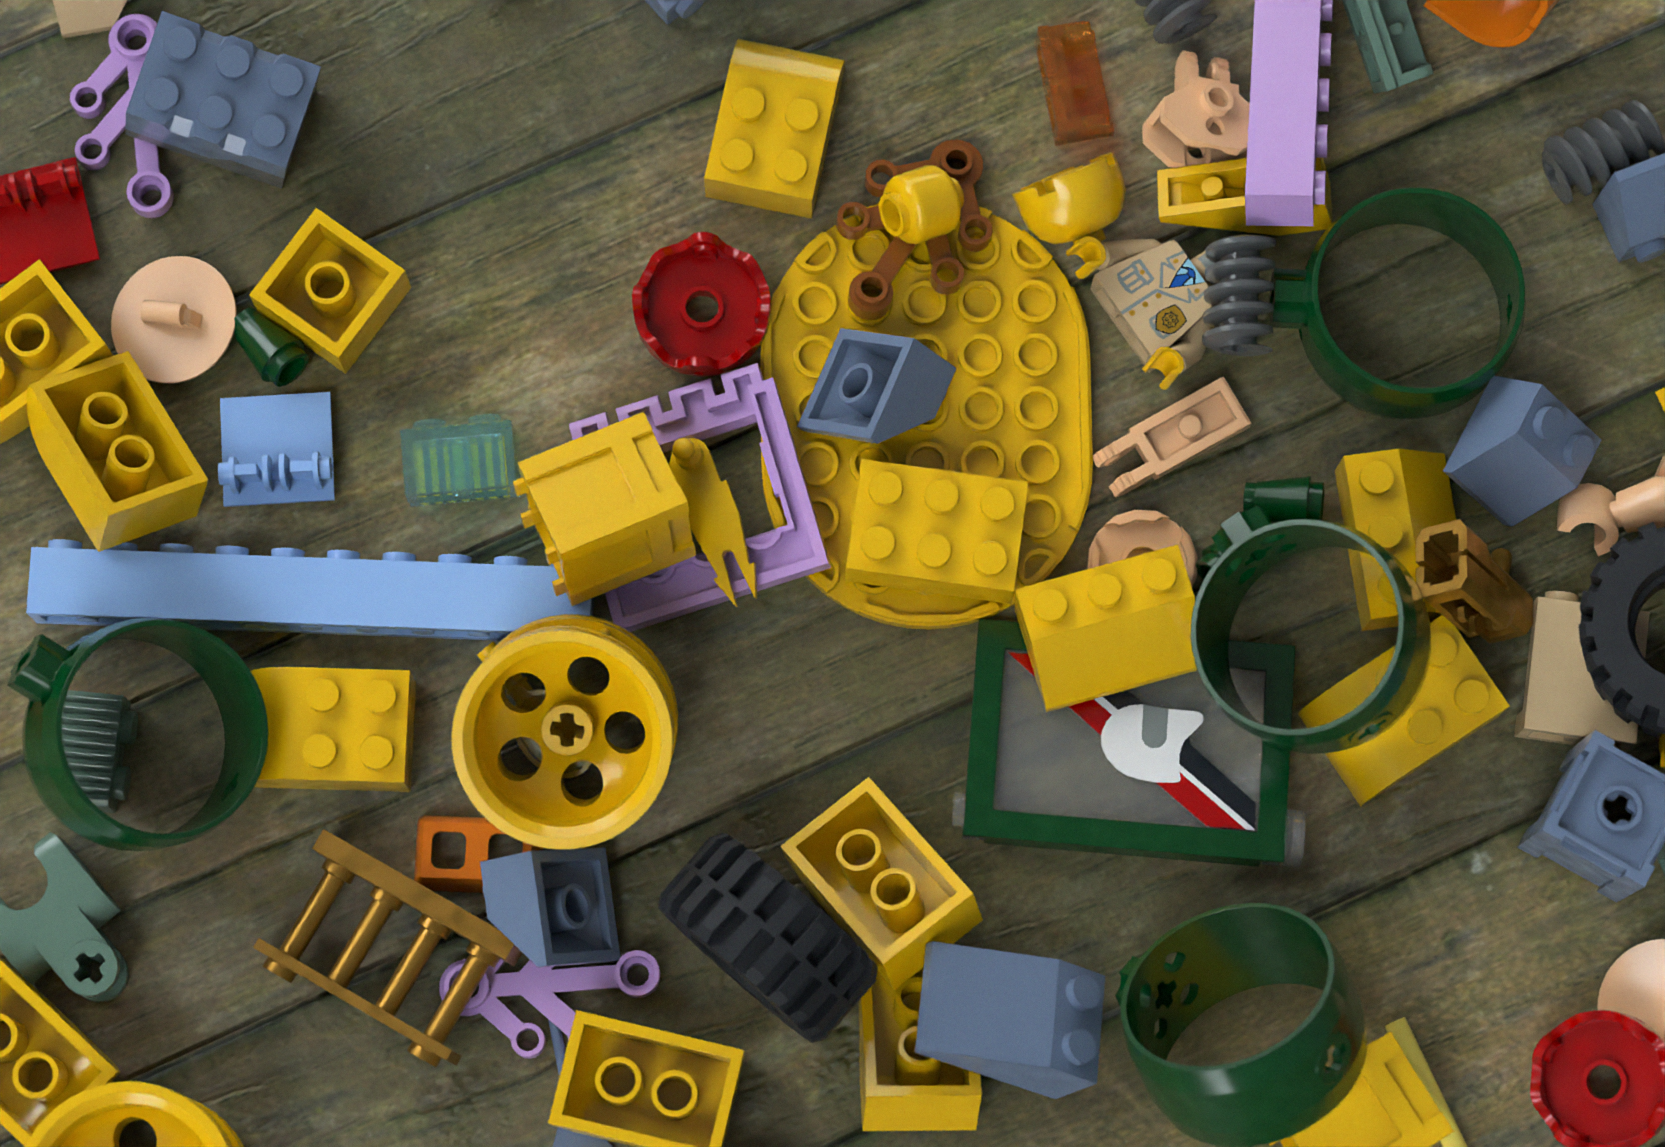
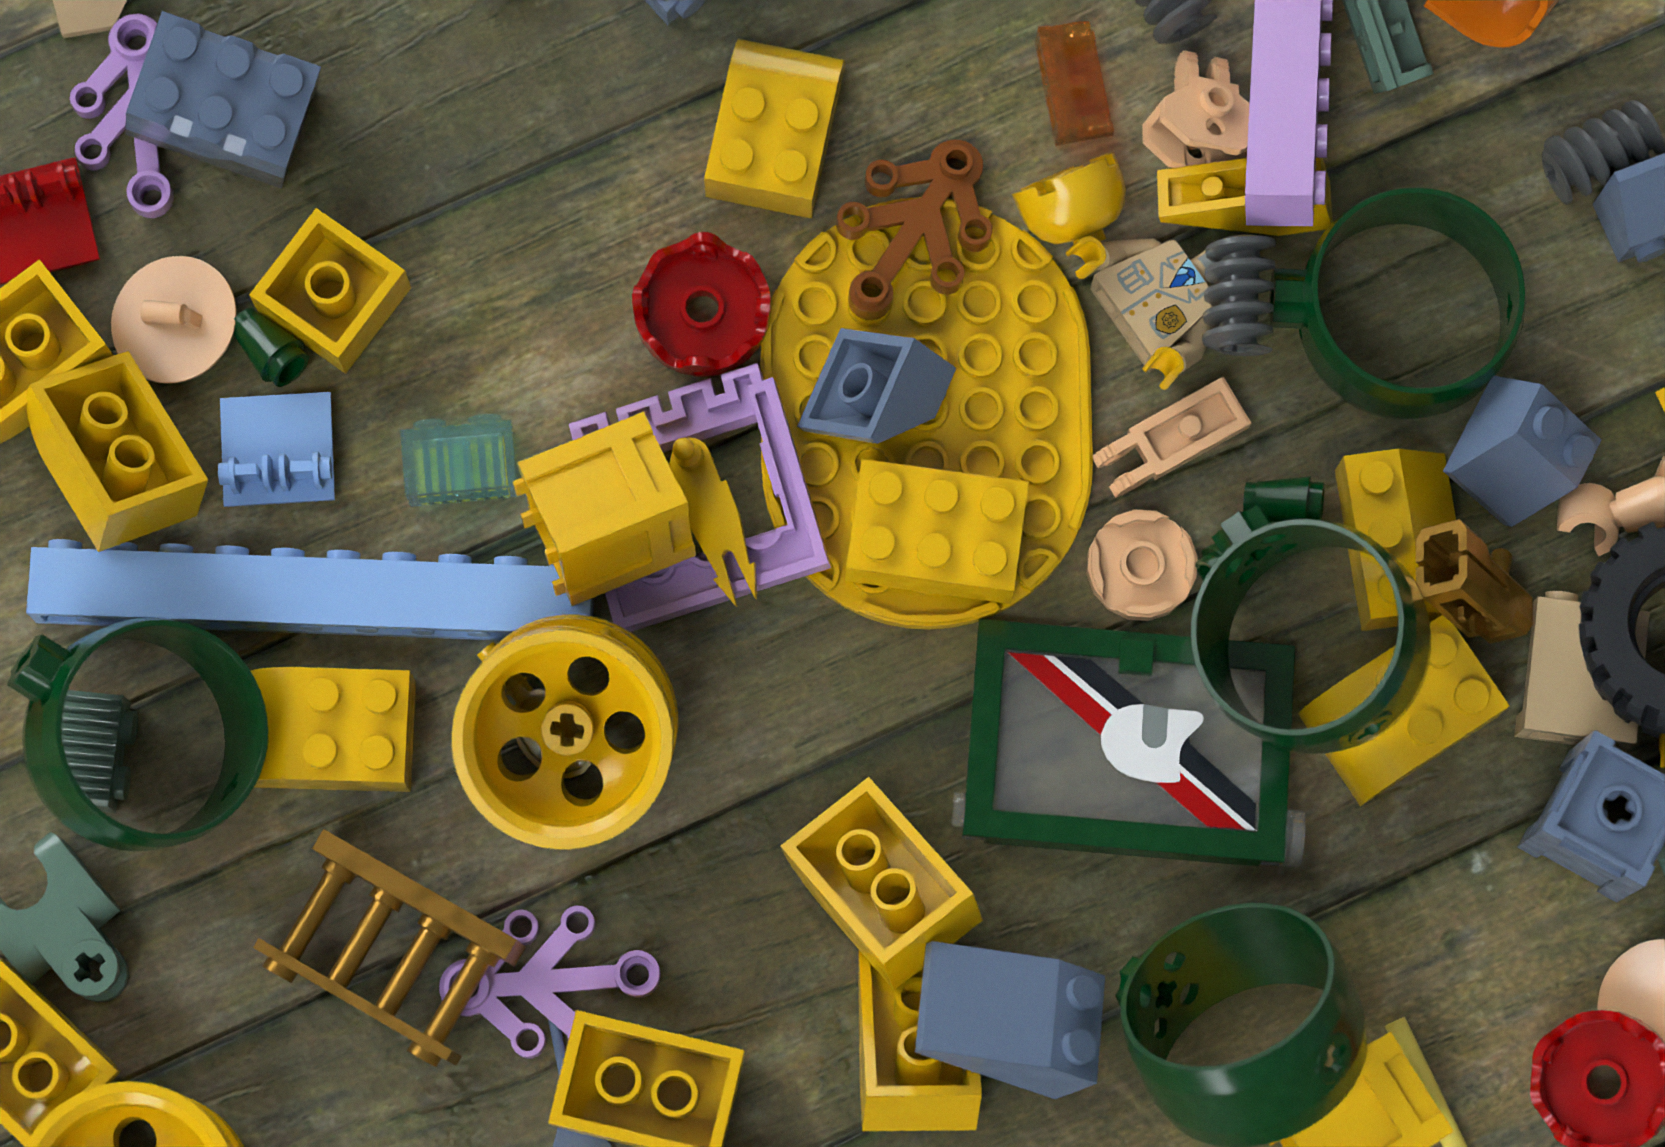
orange piece [414,815,544,893] -> none
sand blue slope [480,848,620,967] -> none
black tyre [658,833,878,1043] -> none
yellow head [879,165,964,244] -> none
yellow slope [1015,544,1198,712] -> none

